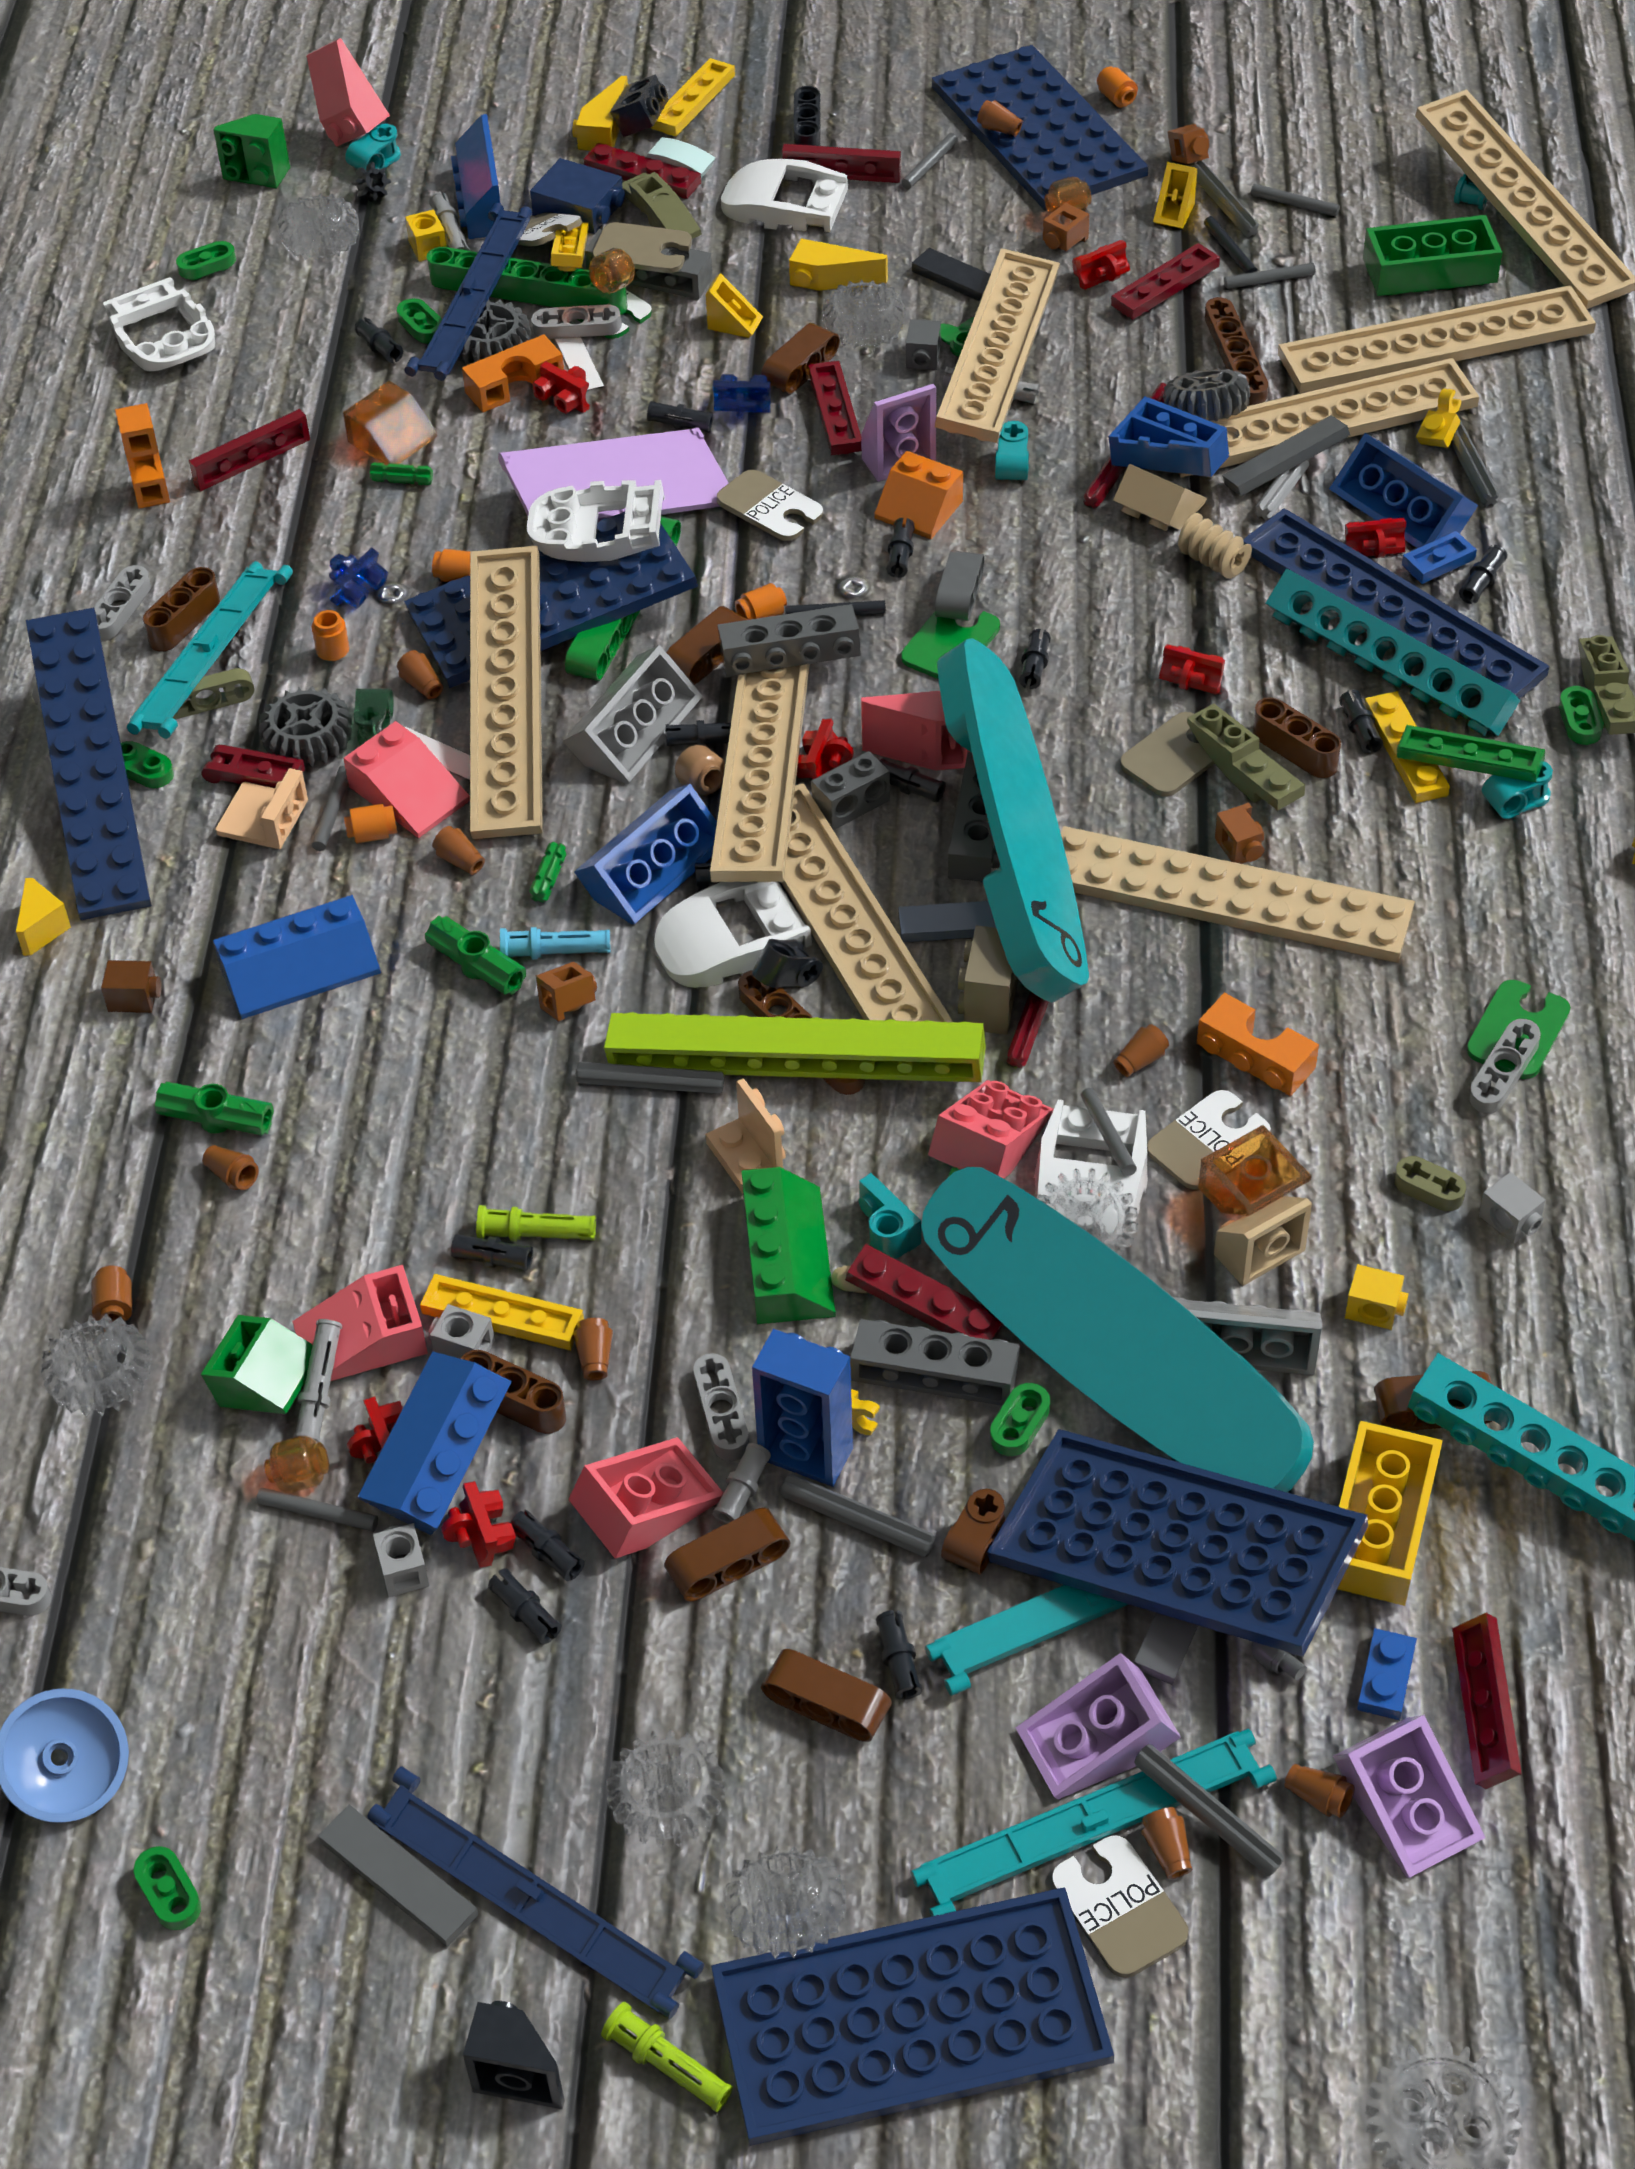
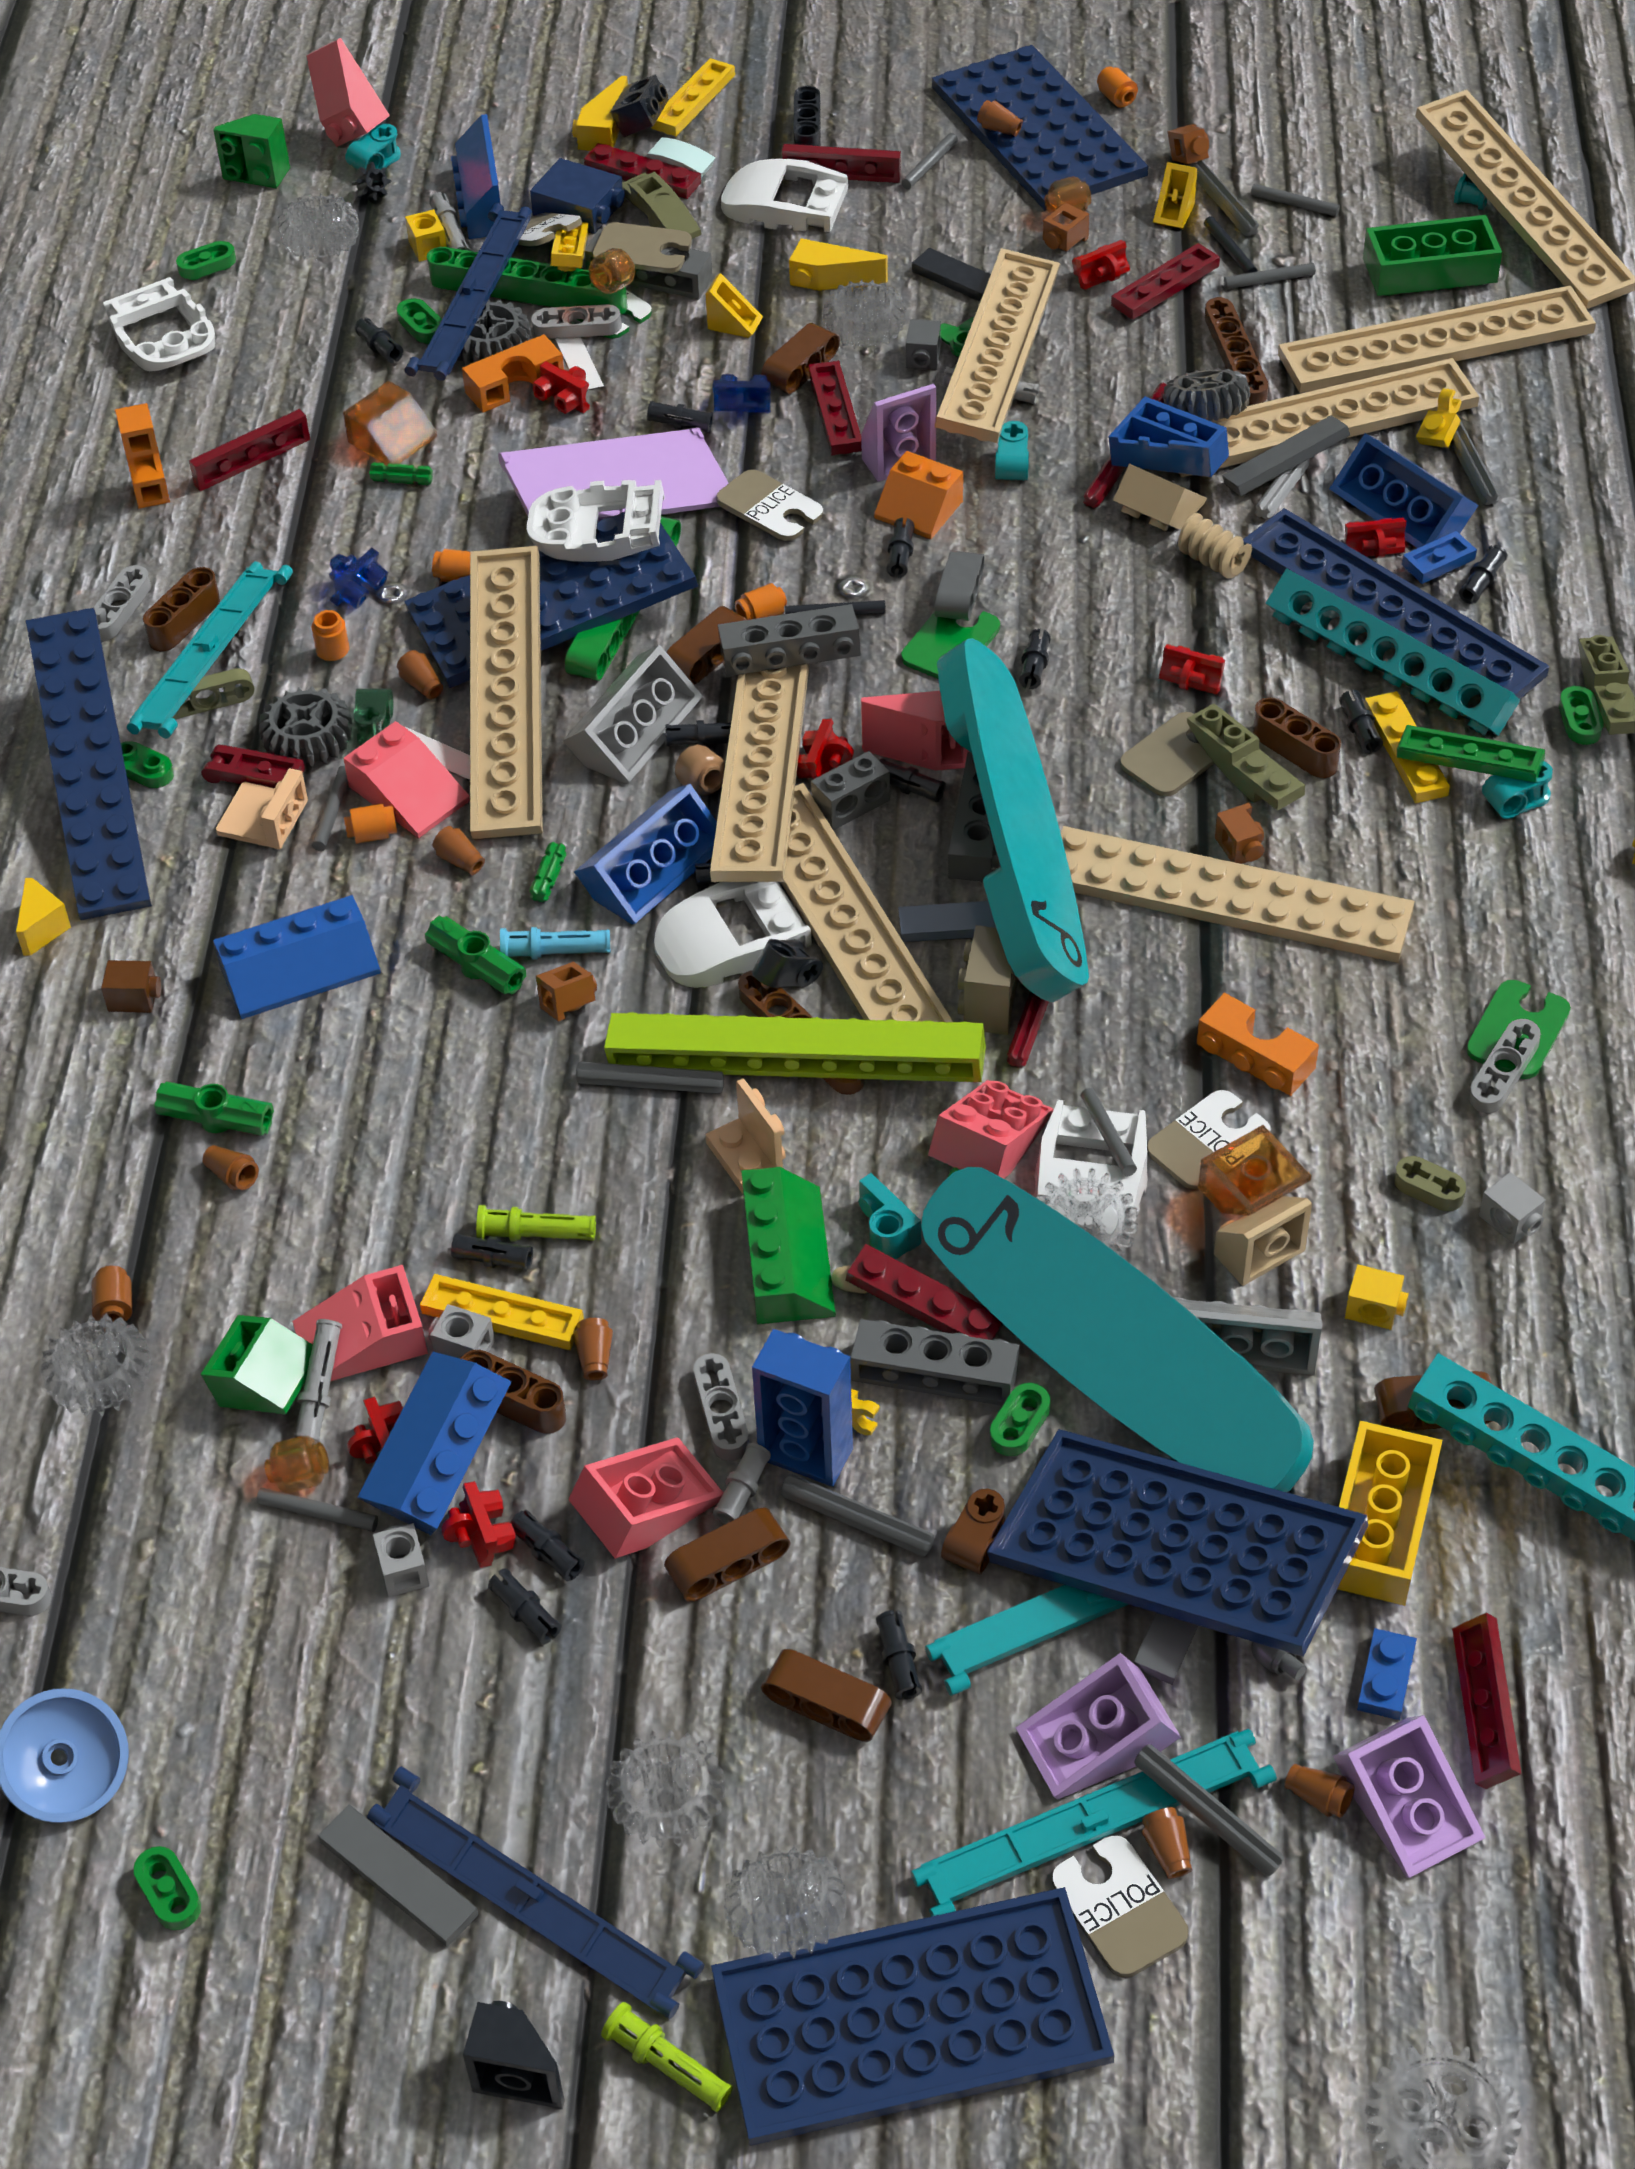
dark orange cone [1113,1024,1169,1077] -> none

